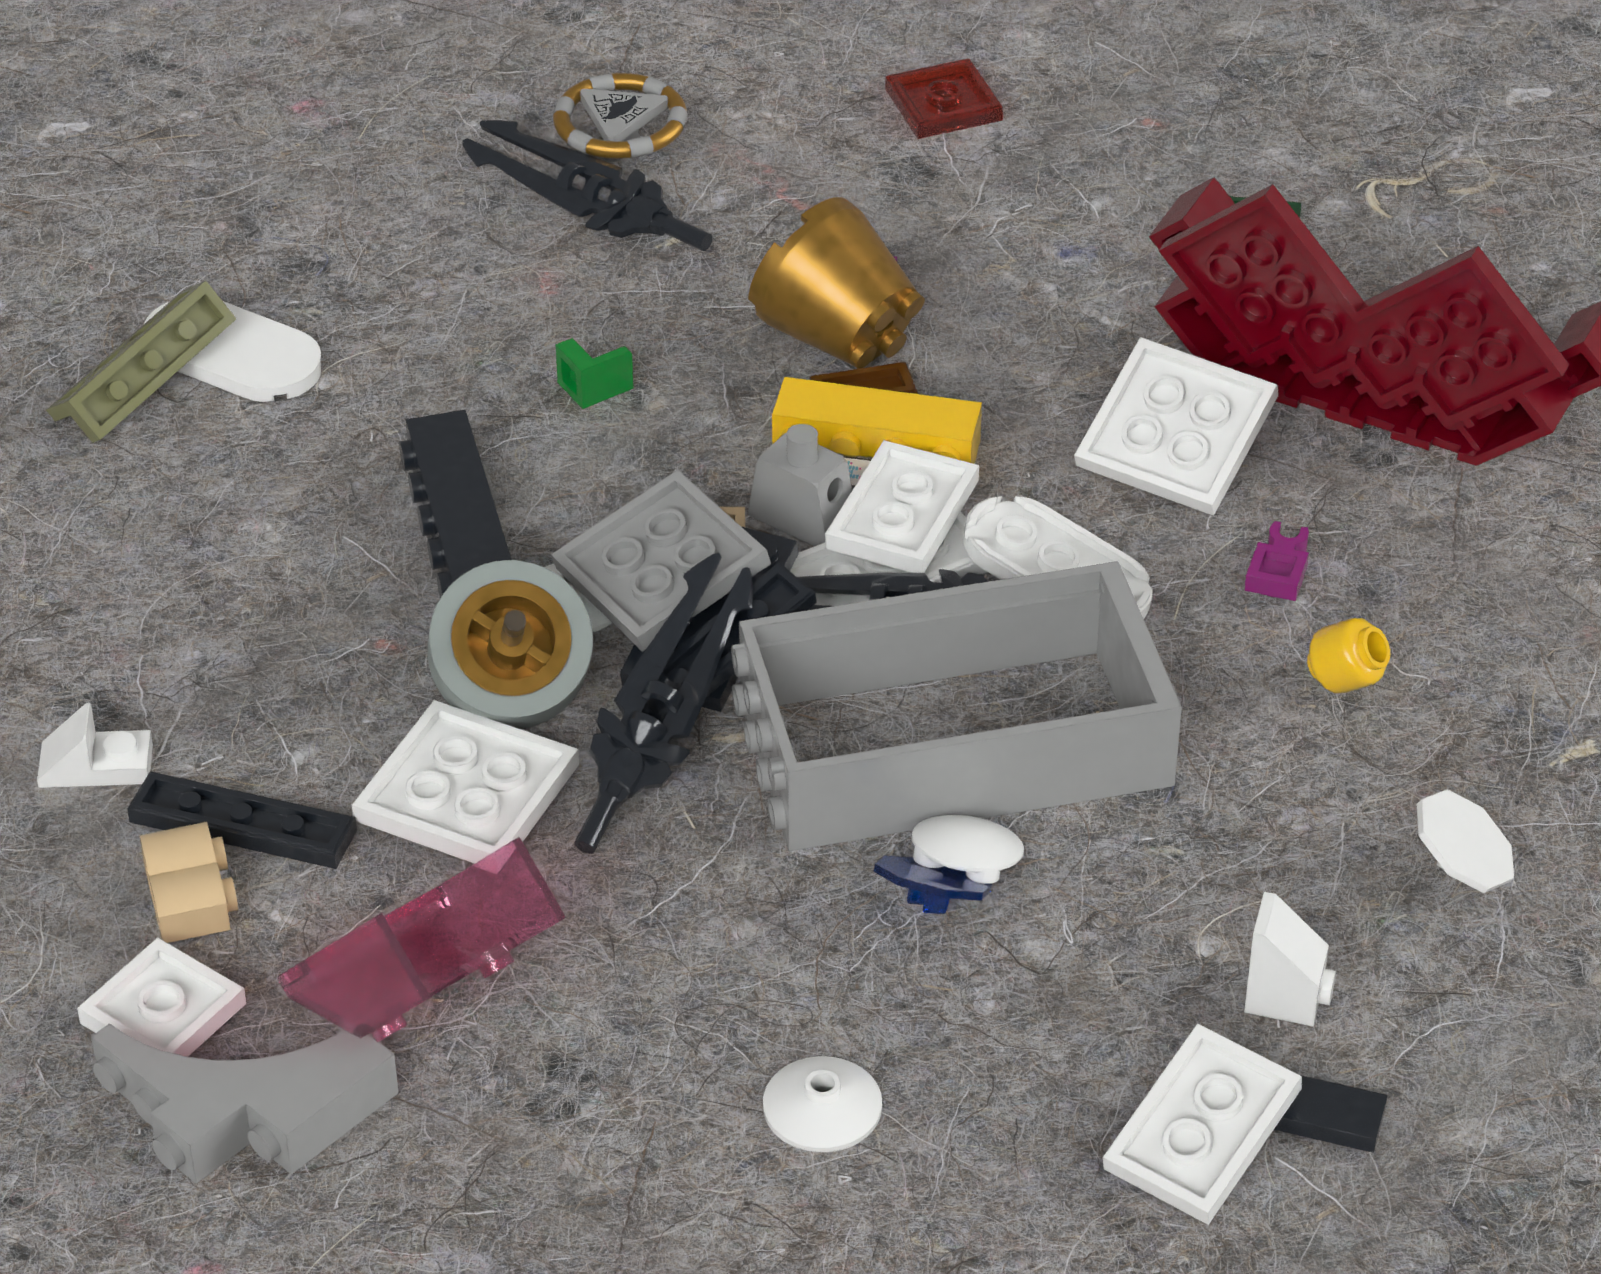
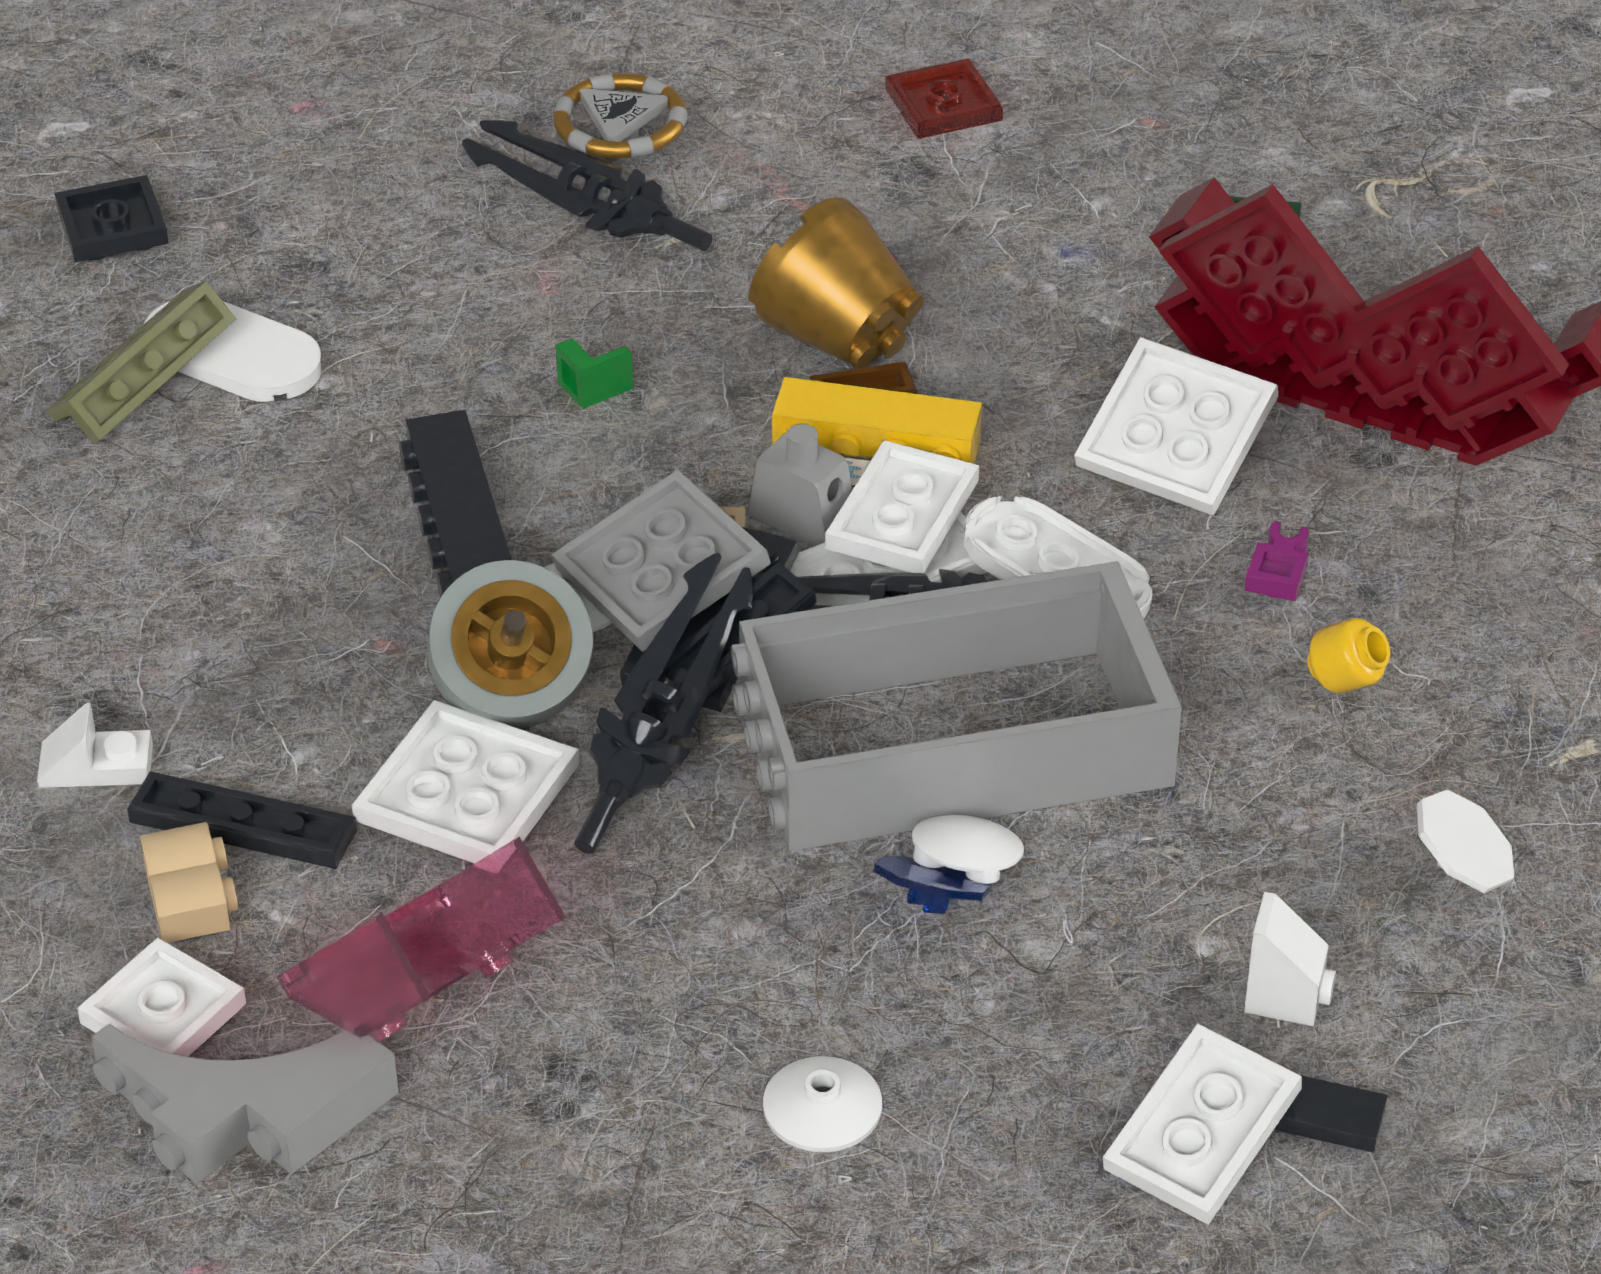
none -> black plate [54,175,169,262]

